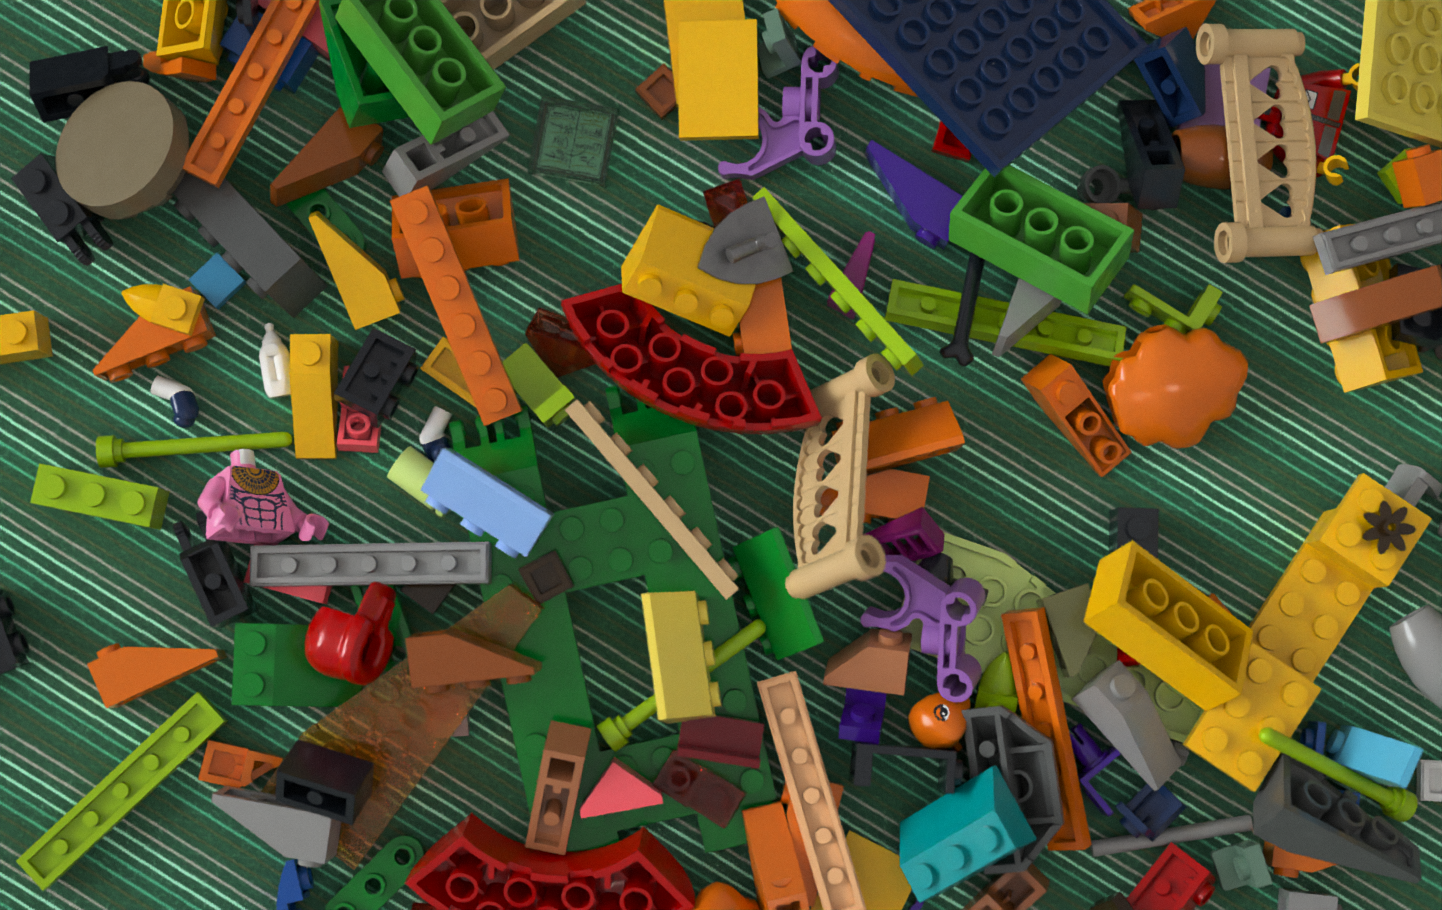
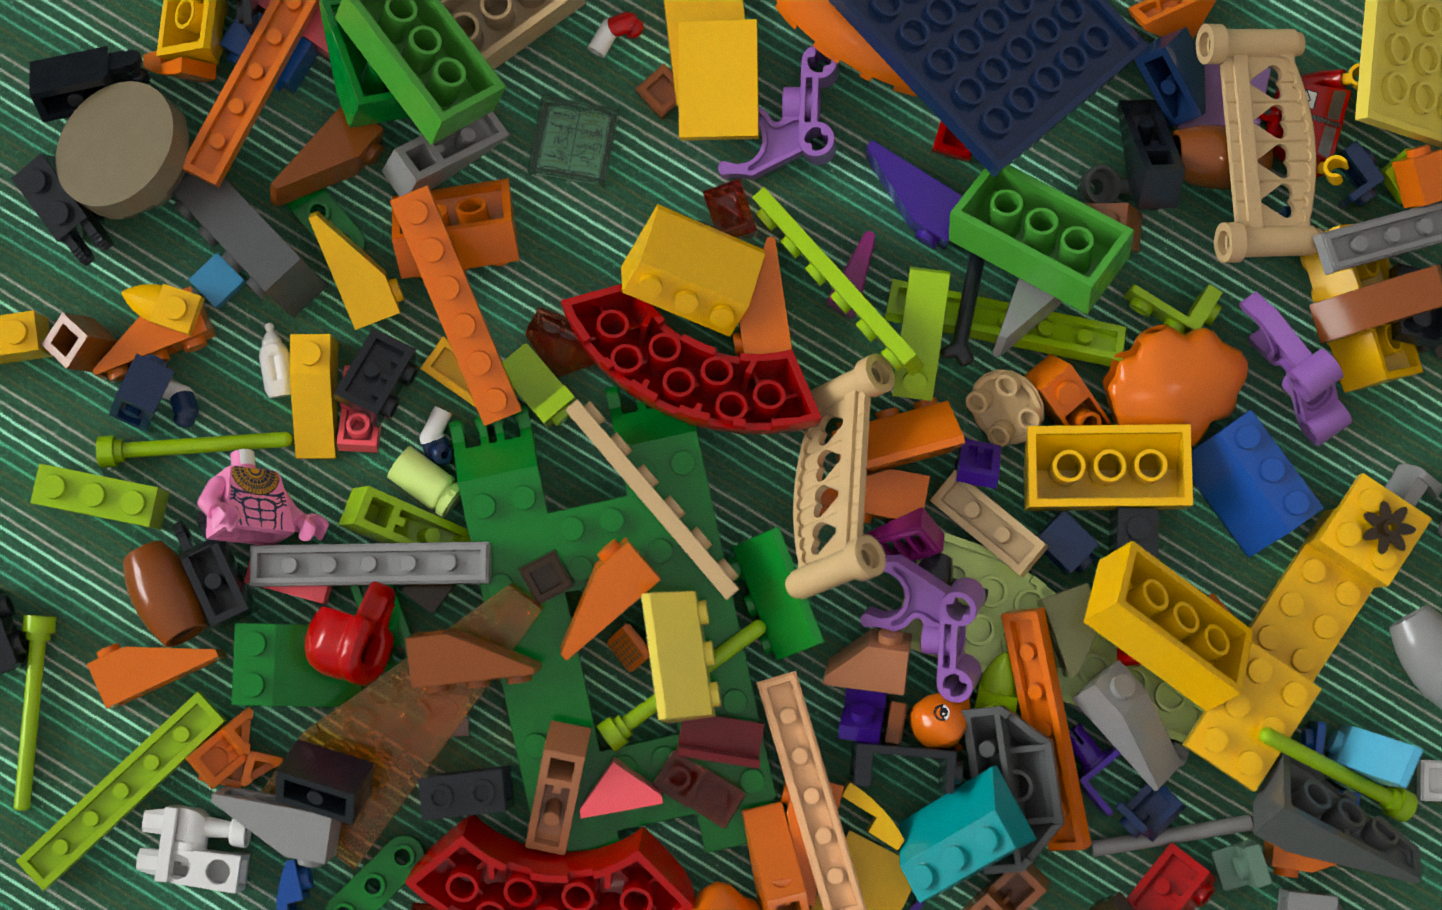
light blue slope [421,448,554,559] -> none
flat silver shield [697,196,794,284] -> none
sand green bracket [758,8,802,78] -> none
none -> lime piece [13,615,57,811]
none -> dark orange brick [41,312,118,372]
none -> dark blue slope [109,354,175,432]
none -> dark orange piece [123,540,207,647]
none -> white hips [136,805,252,894]
none -> orange slope [185,707,253,789]
none -> lime slope [338,486,471,543]
none -> black panel [418,765,515,821]
none -> orange slope [560,537,661,661]
none -> arm [587,11,644,58]
none -> orange slope [607,623,650,672]
none -> yellow slope [842,781,904,850]
none -> dark orange tile [882,701,907,744]
none -> lime slope [892,266,950,401]
none -> tan plate [930,470,1049,578]
none -> dark purple bracket [954,438,1001,489]
none -> tan dish [966,369,1044,447]
none -> yellow slope [1023,424,1193,511]
none -> dark blue brick [1036,510,1099,575]
none -> blue slope [1192,410,1324,558]
none -> medium lavender piece [1239,291,1352,447]
none -> dark blue bracket [1338,141,1385,209]

